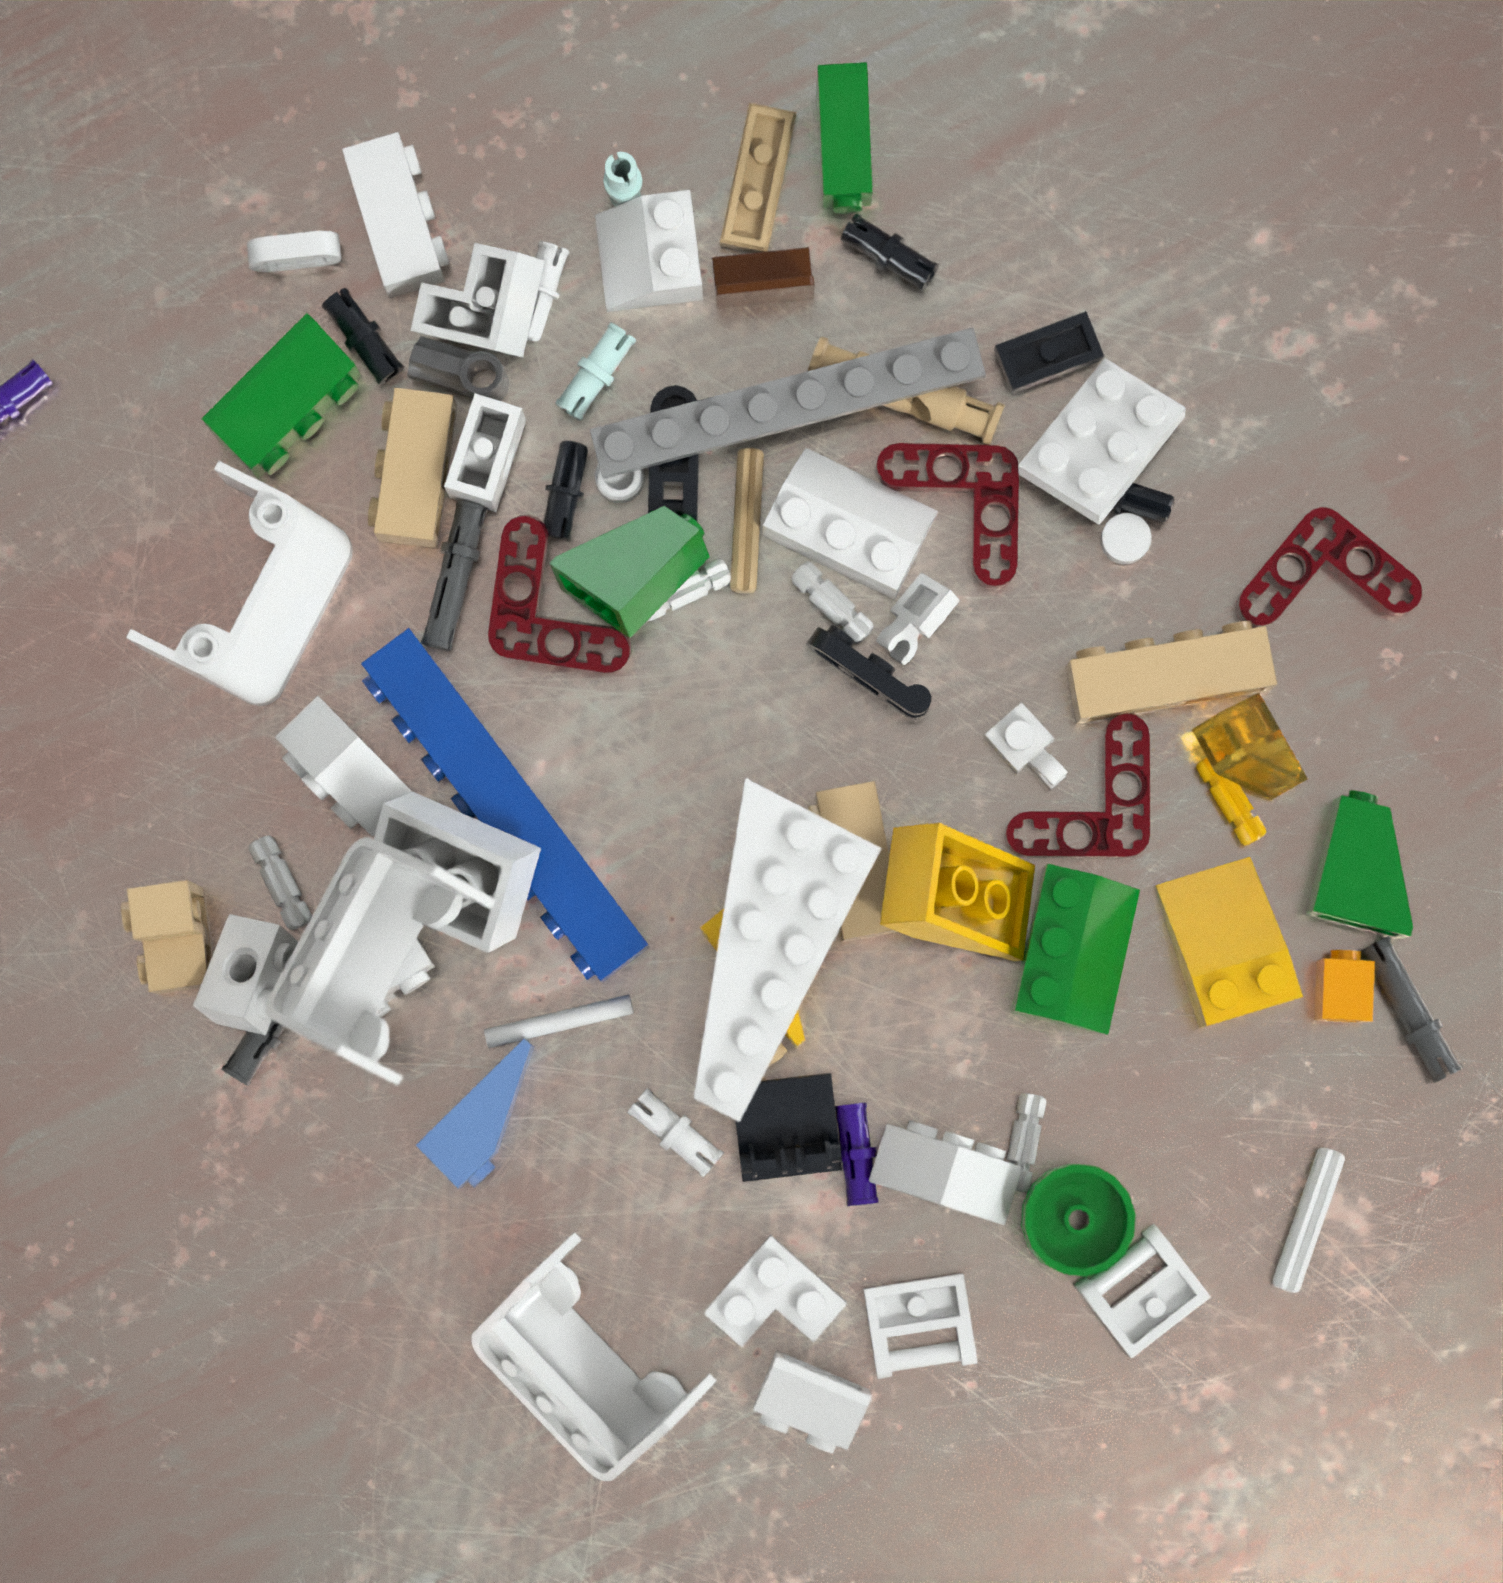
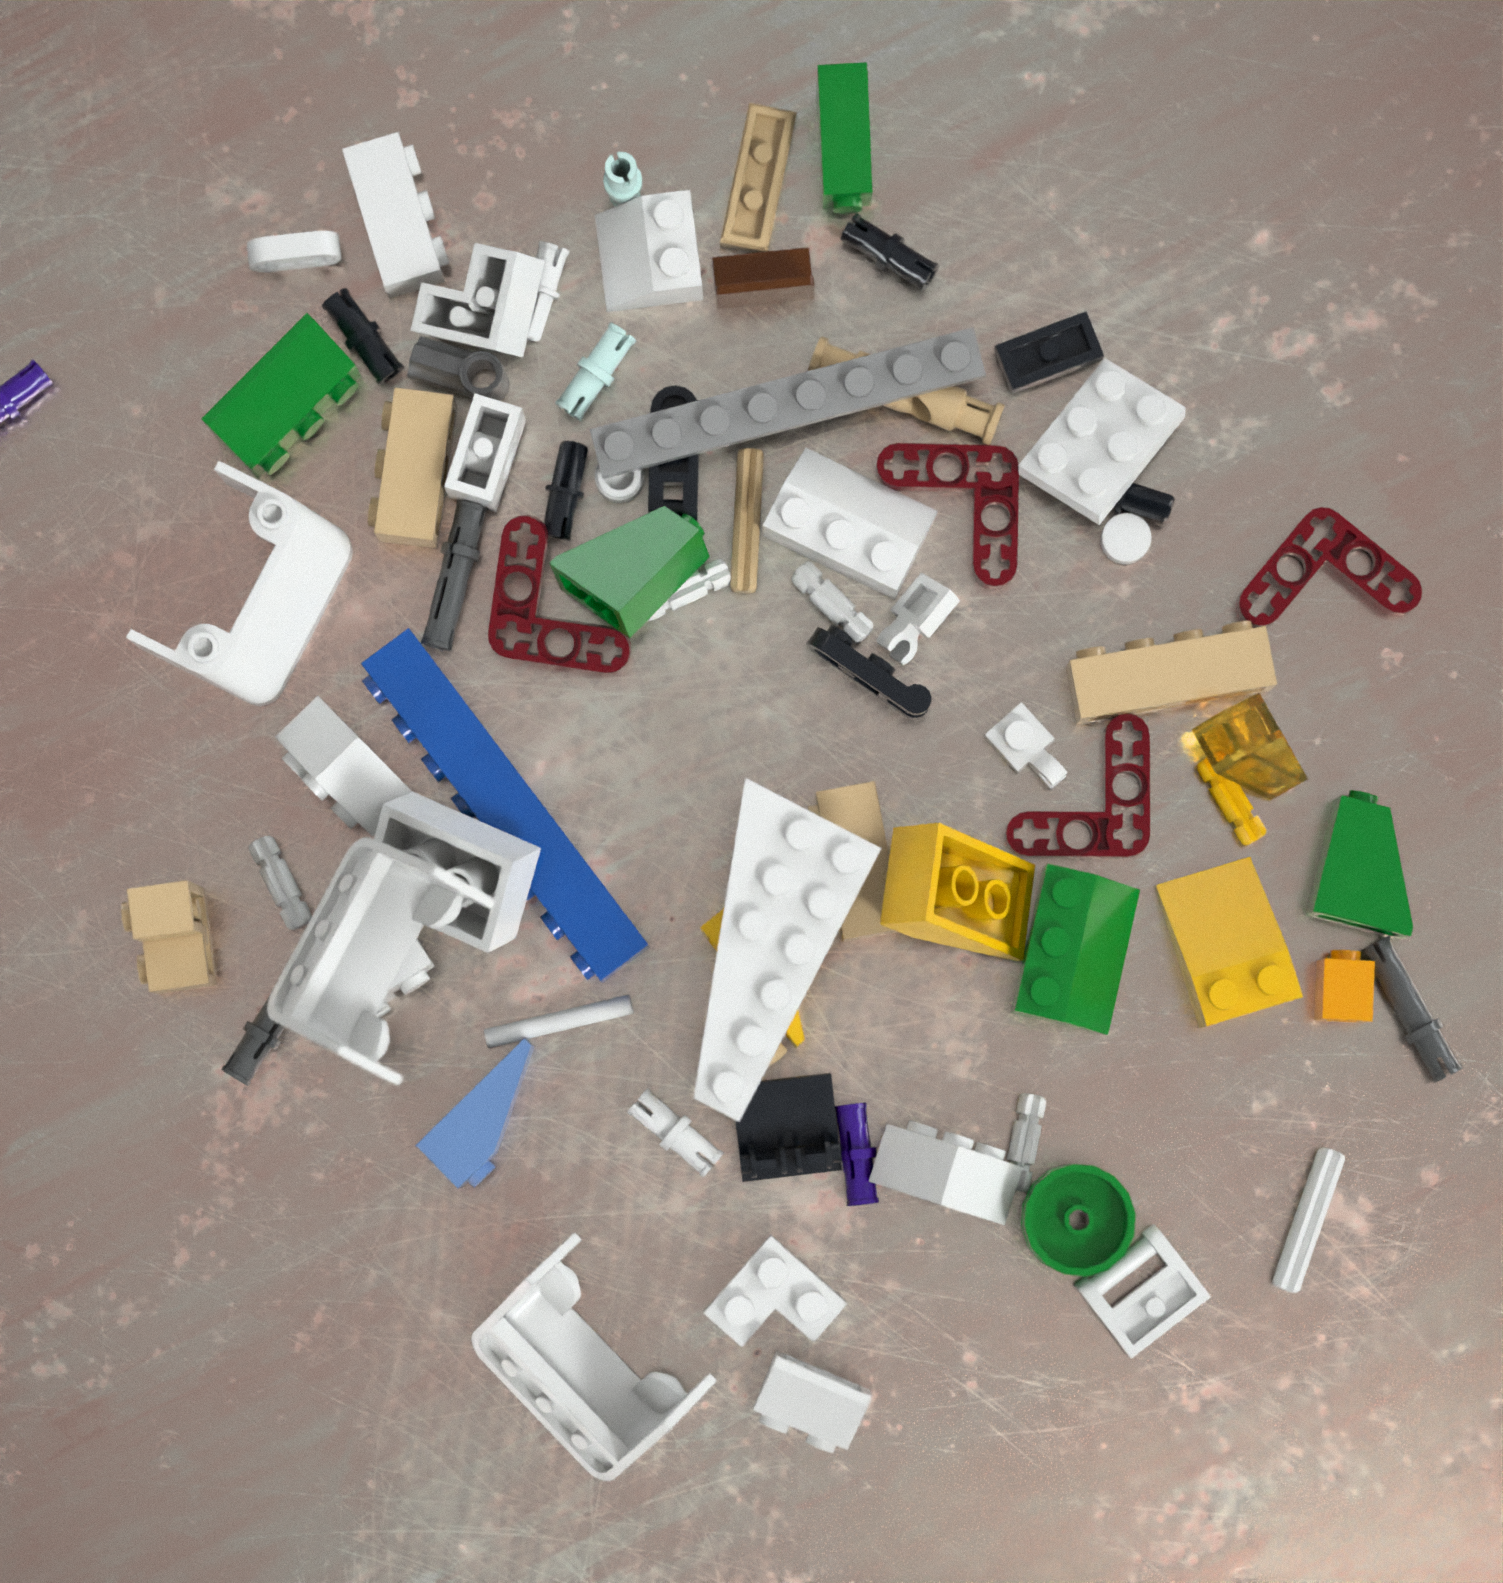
white brick [193,914,299,1035] -> none
white plate [863,1273,977,1379] -> none

